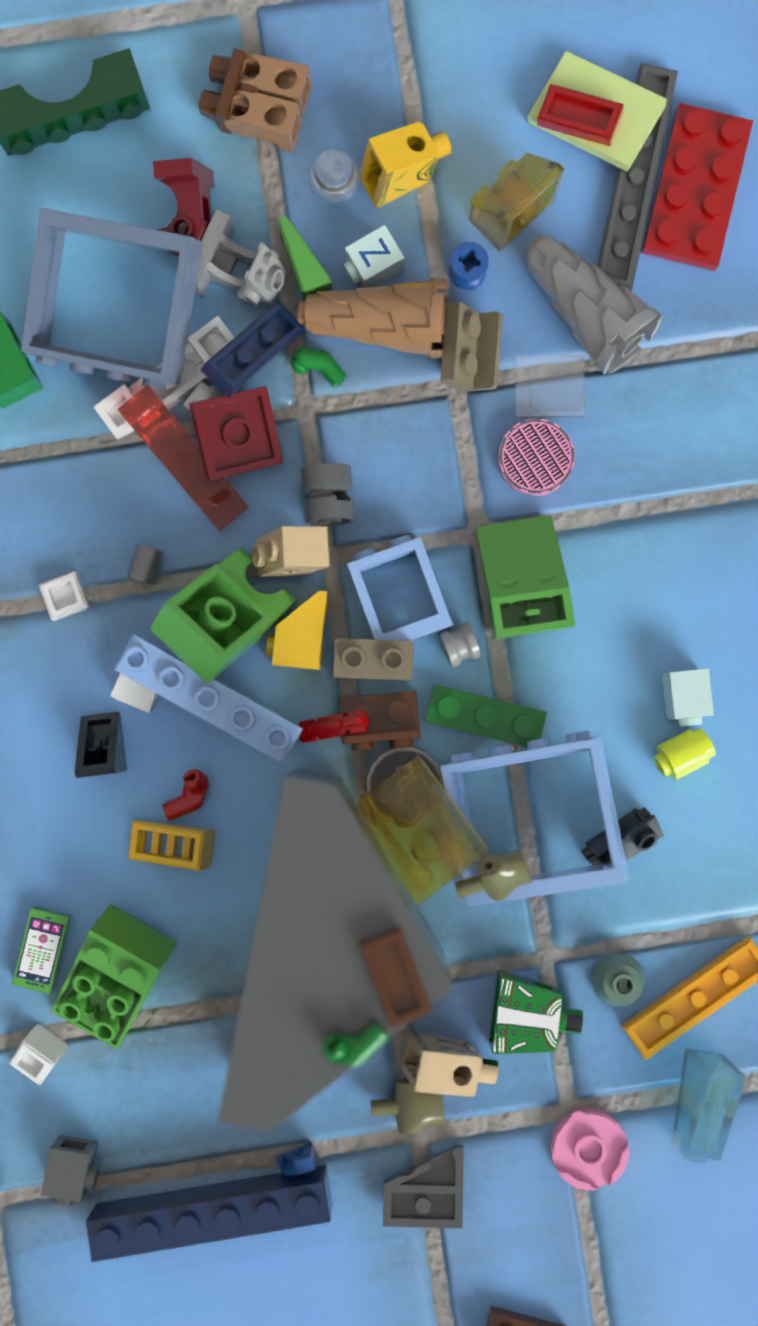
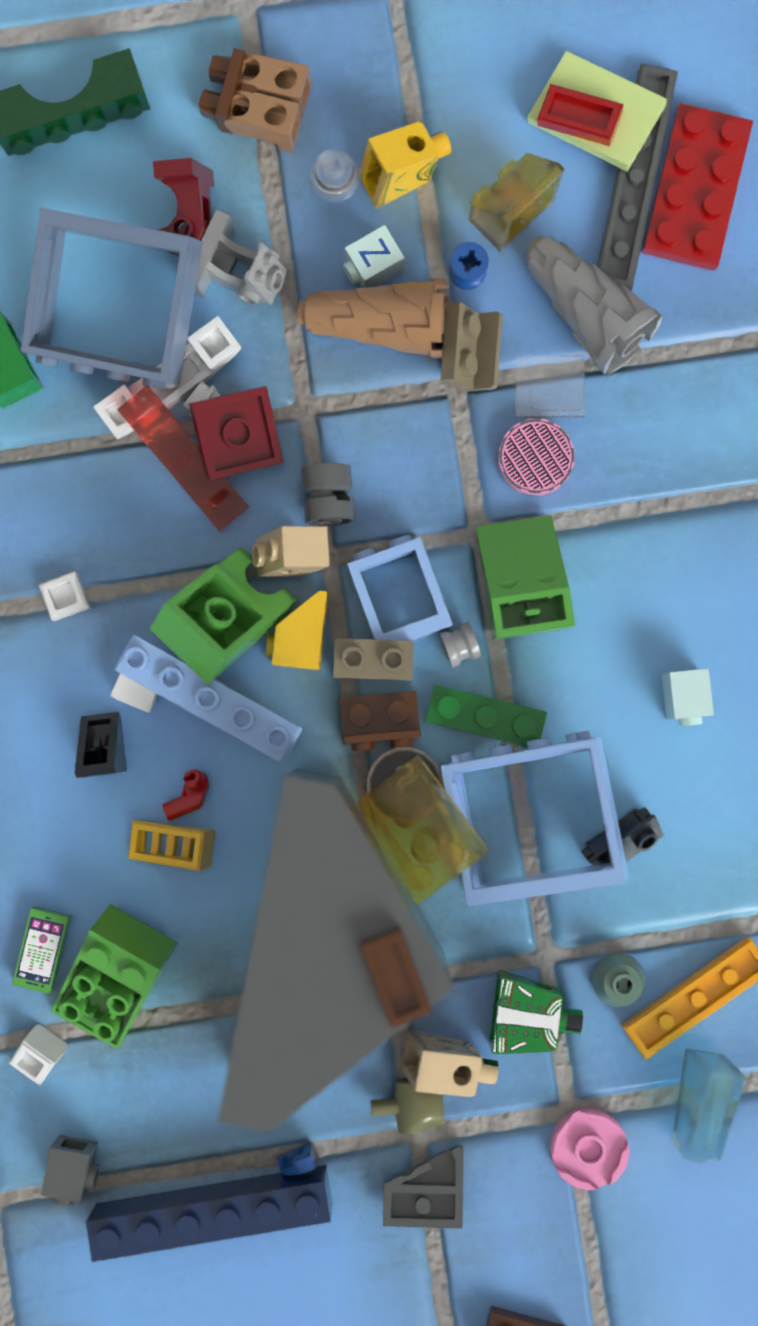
flat silver hinge [127,545,163,586] -> none
dark blue tile [201,301,305,398] -> none
bright green slope [278,216,333,301] -> none
green arm [290,347,348,388] -> none
red axle [298,709,369,743] -> none
green arm [322,1021,390,1066] -> none
olive piece [455,849,532,901] -> none
neon yellow brick [653,728,715,781] -> none

